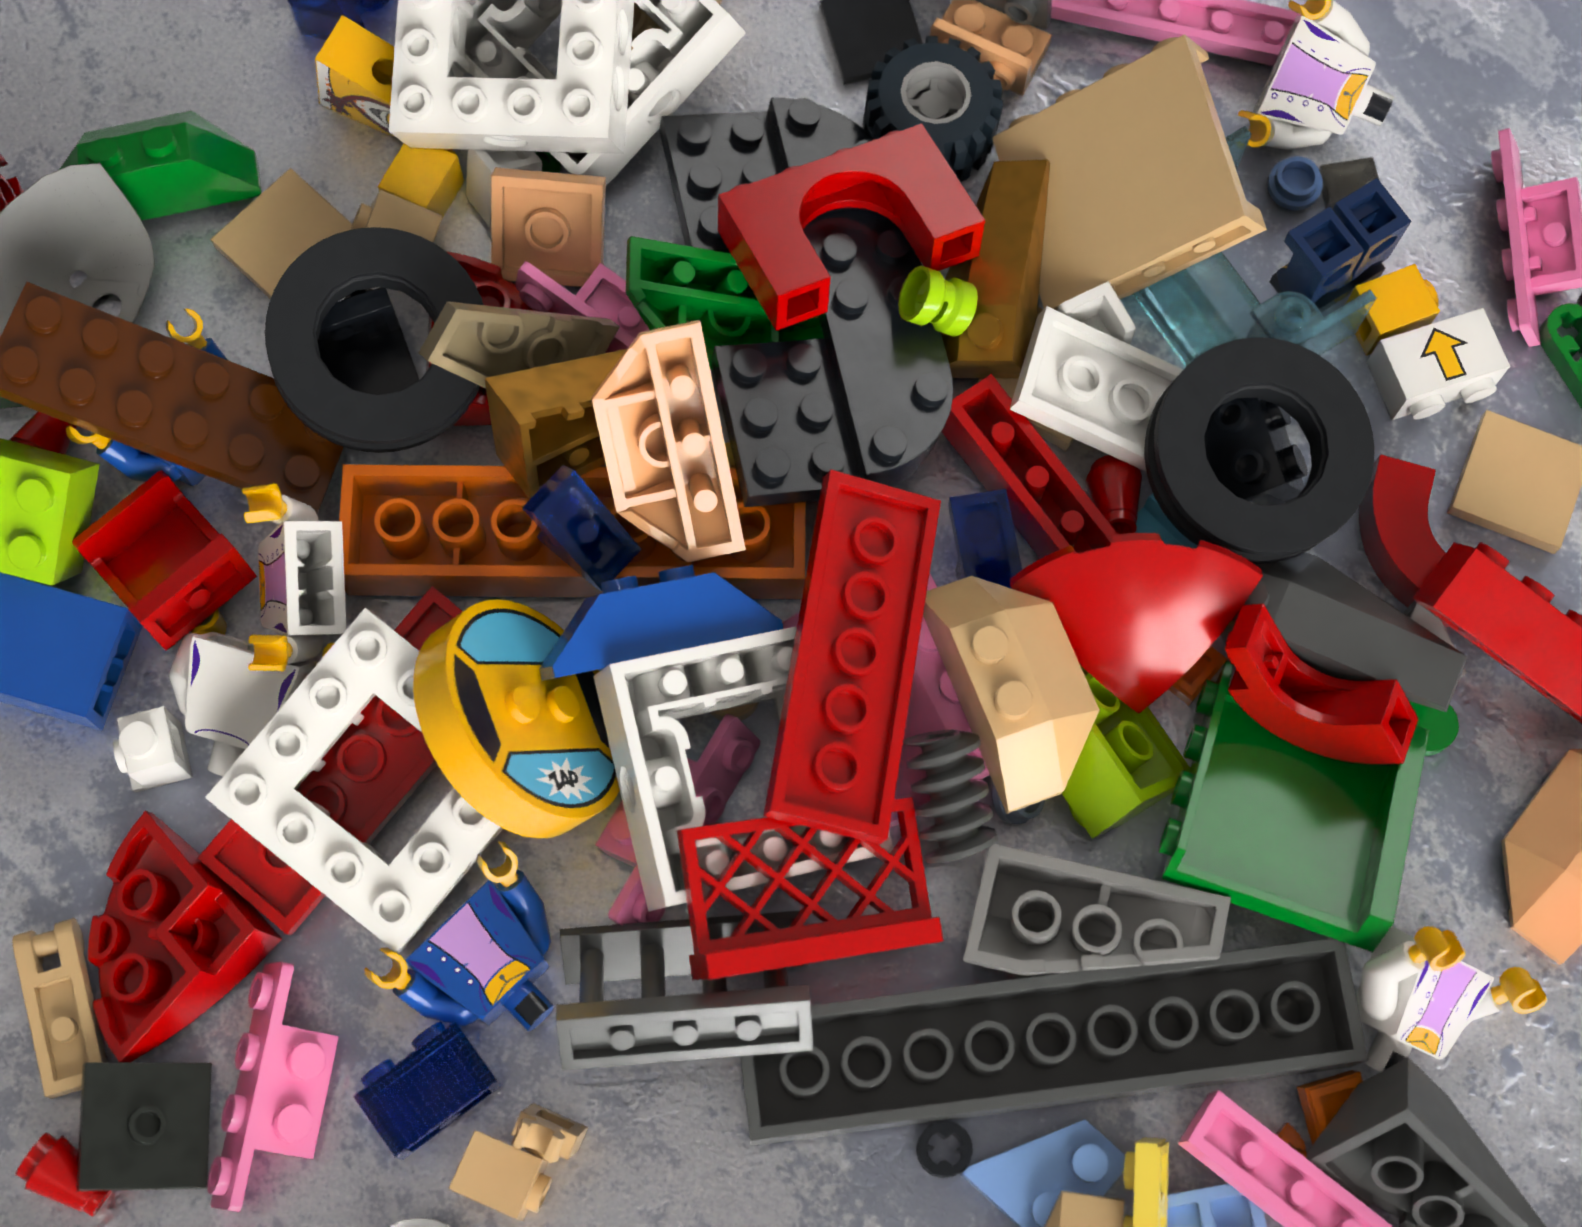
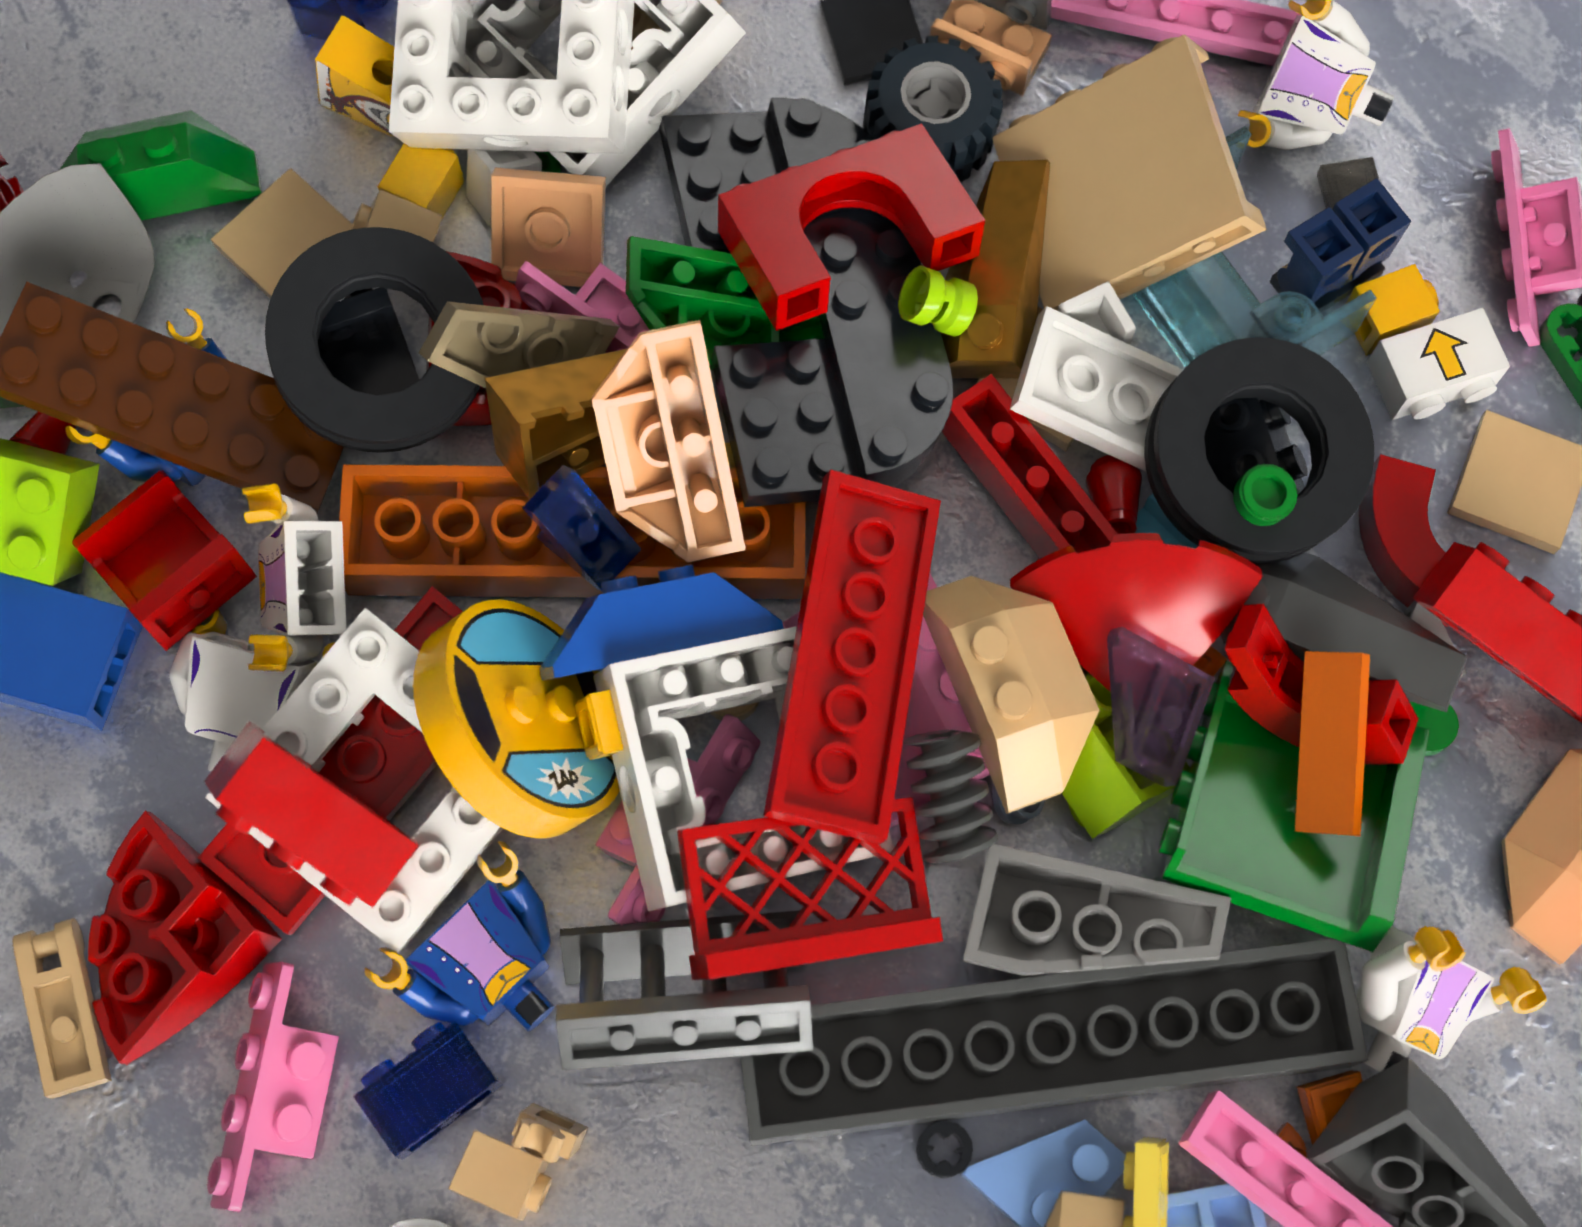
red cone [15,1132,112,1217] -> none
pearl dark grey plate [76,1062,212,1191] -> none
white brick [113,706,193,793] -> none
clear blue slope [948,489,1022,589] -> none
medium blue plate [1267,156,1323,210] -> none
none -> wedge [204,721,419,908]
none -> yellow tile [575,690,624,760]
none -> clear purple wing [1107,626,1215,787]
none -> green tile [1234,464,1297,526]
none -> orange tile [1295,651,1370,836]

